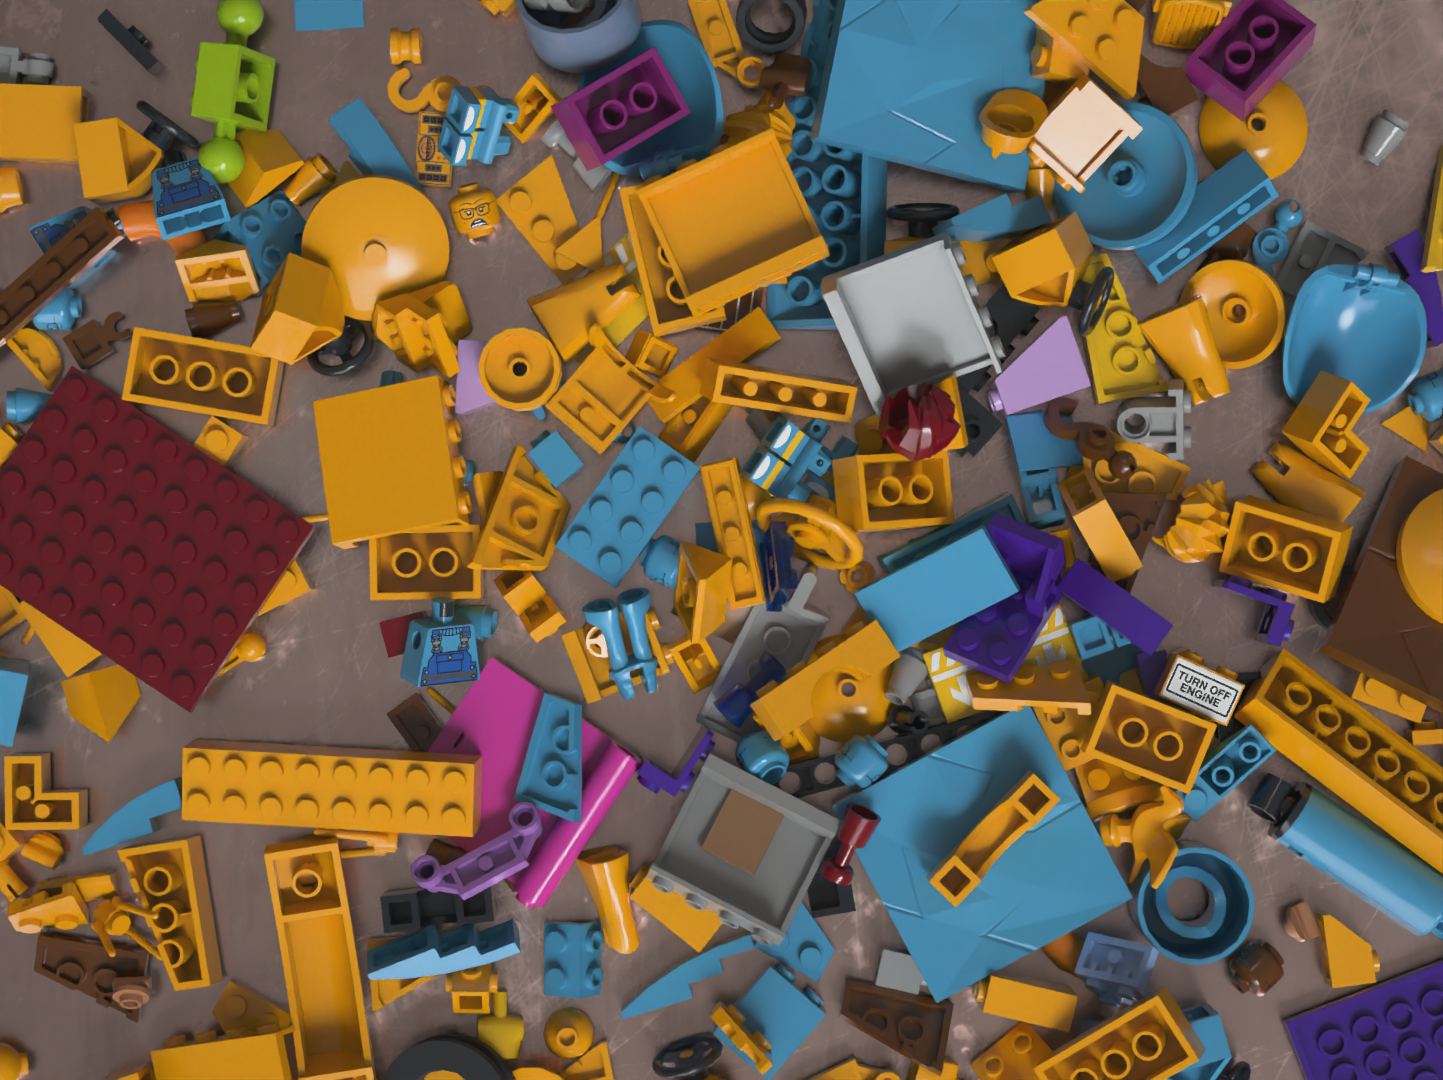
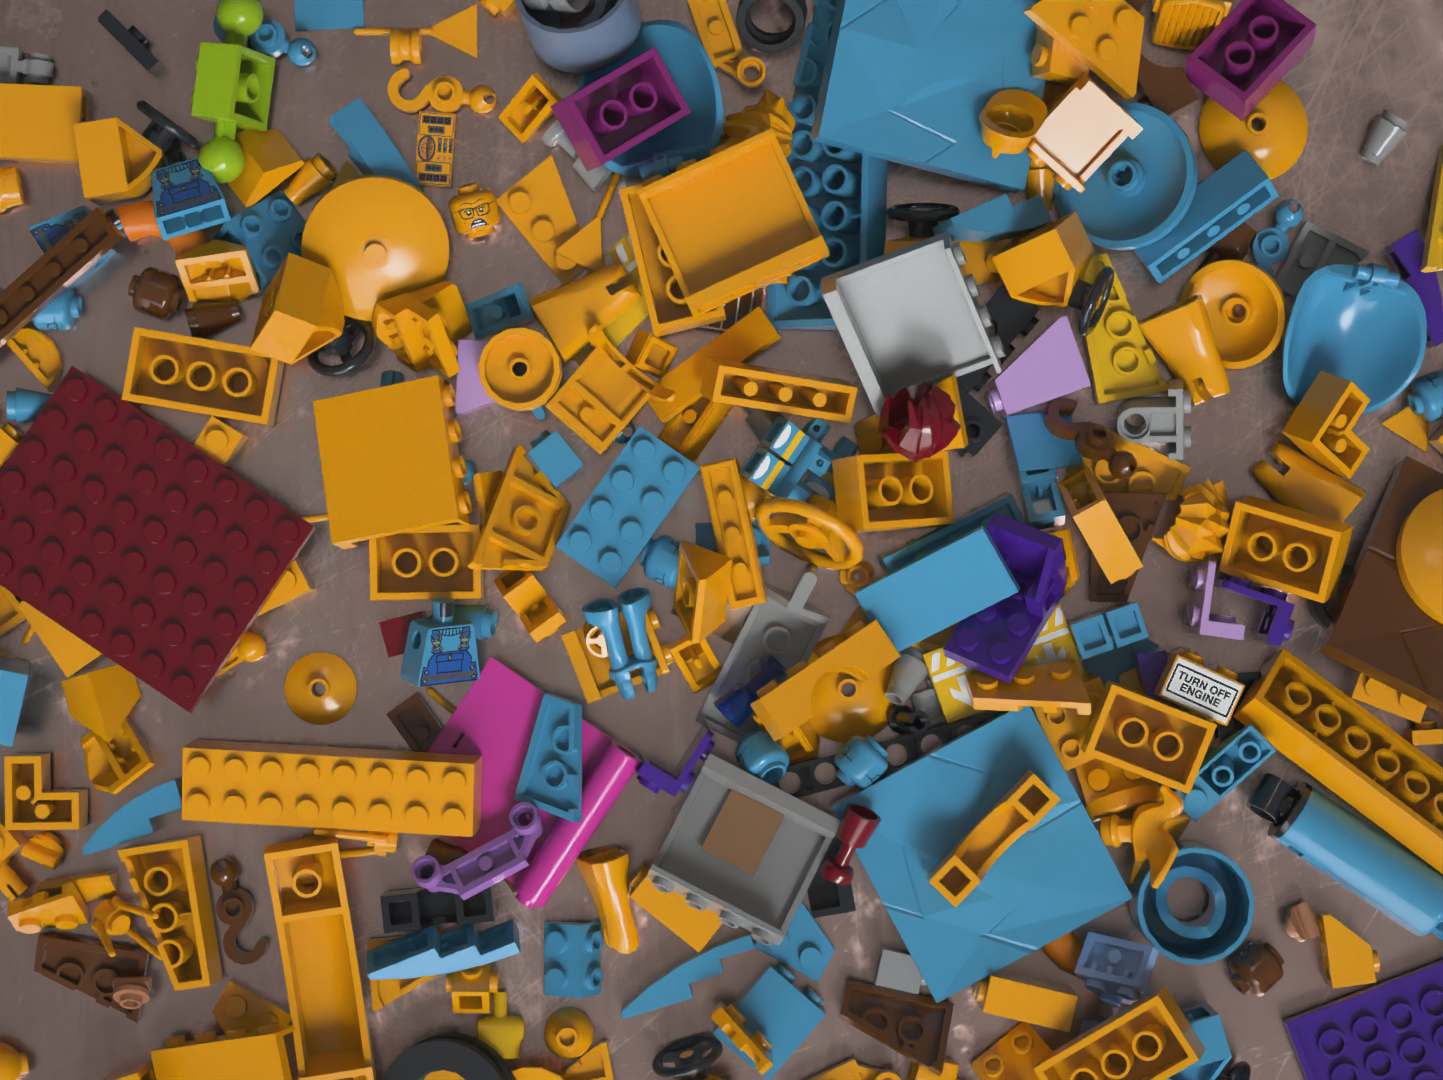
reddish brown plate [62,312,133,370] -> none
dark azure hips [437,86,520,166] -> none
clear blue plate [759,521,797,612] -> none
reddish brown piece [760,53,812,109] -> none
dark purple slope [1056,558,1173,655] -> none
none -> light orange slope [81,717,154,795]
none -> reddish brown head [128,267,185,320]
none -> reddish brown piece [210,858,269,965]
none -> dark azure piece [213,15,316,66]
none -> light orange dish [284,652,357,725]
none -> light orange piece [353,4,477,58]
none -> dark azure slope [465,283,533,340]
none -> lavender bracket [1184,560,1245,640]

